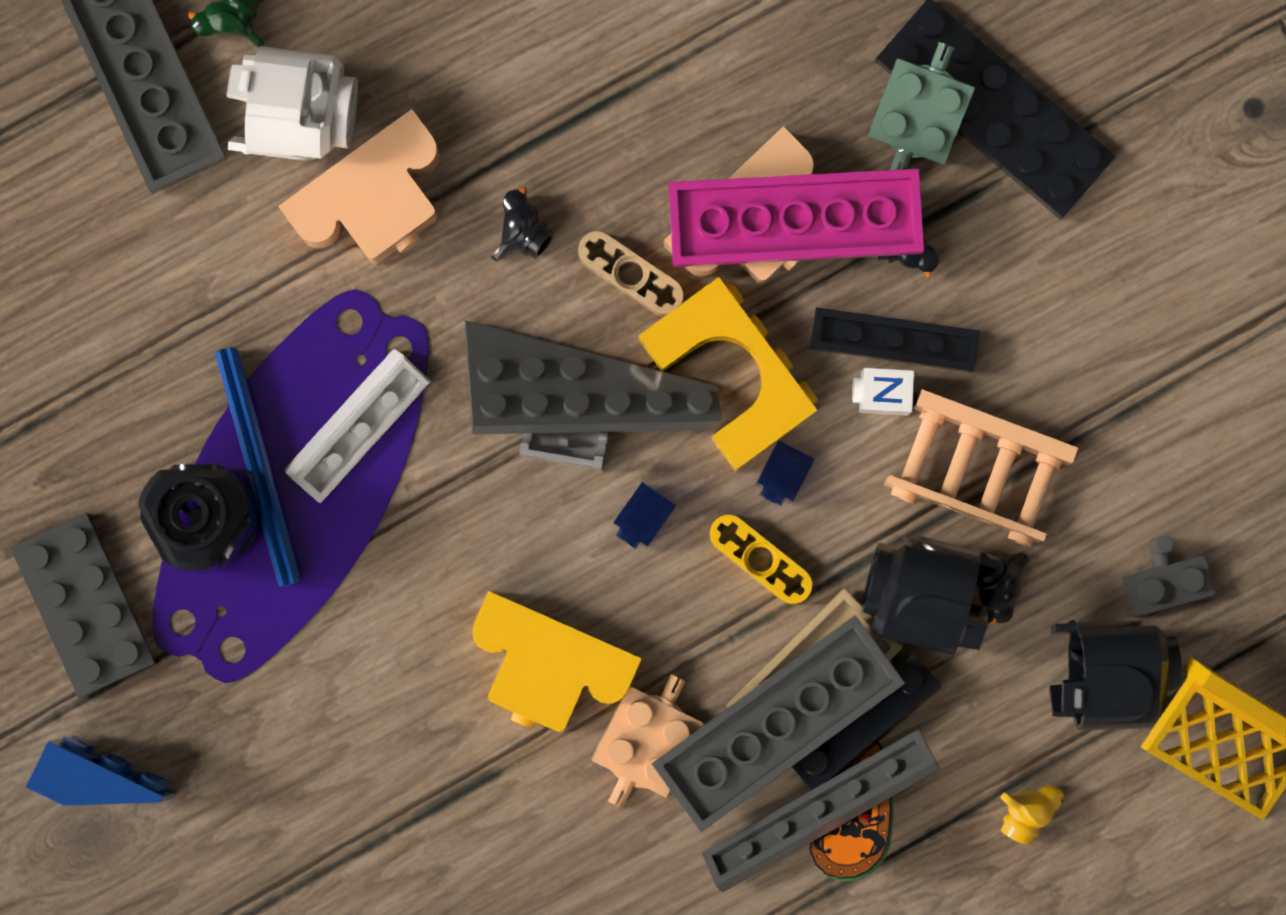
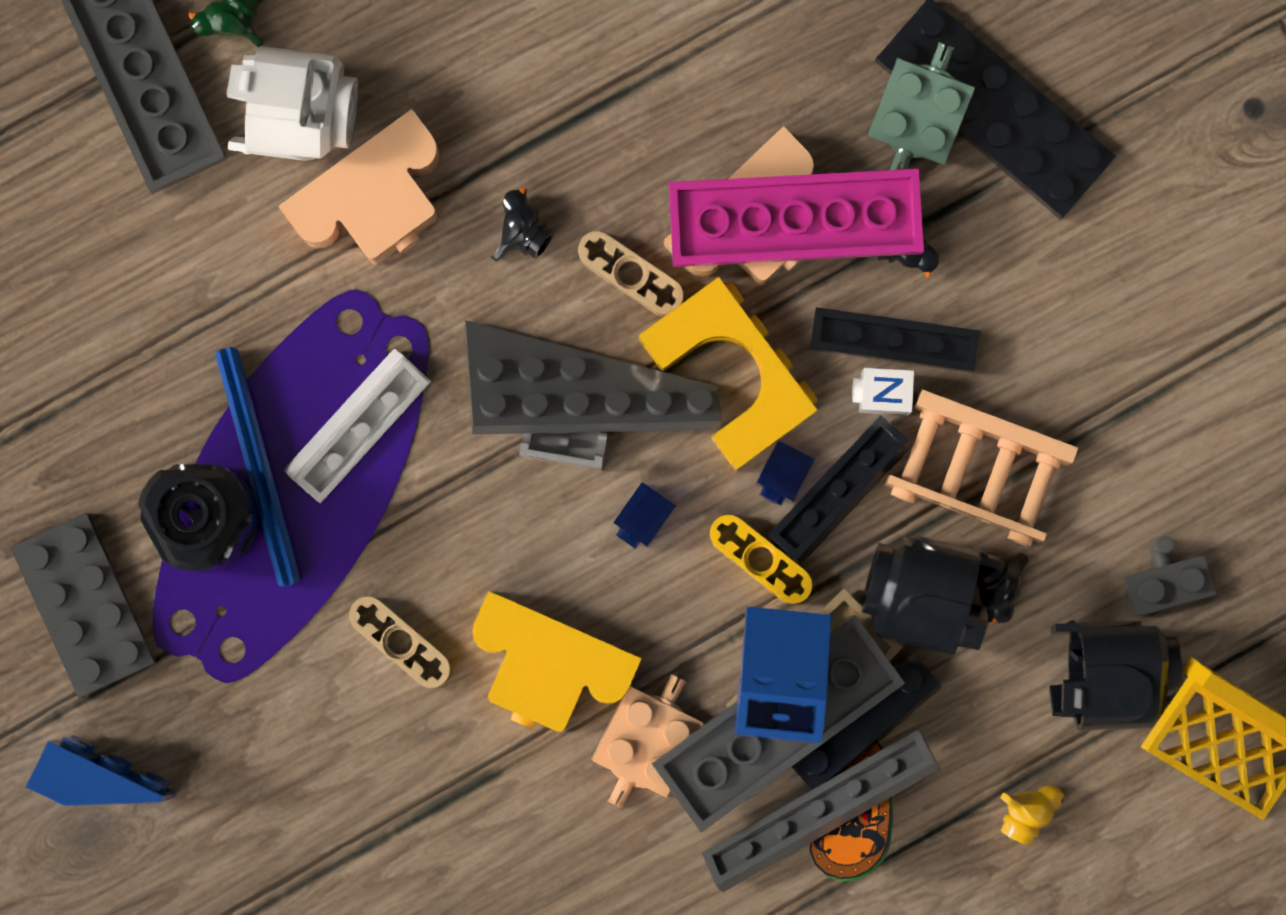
none -> tan beam [349,597,451,688]
none -> blue slope [734,606,831,743]
none -> black plate [768,415,913,565]

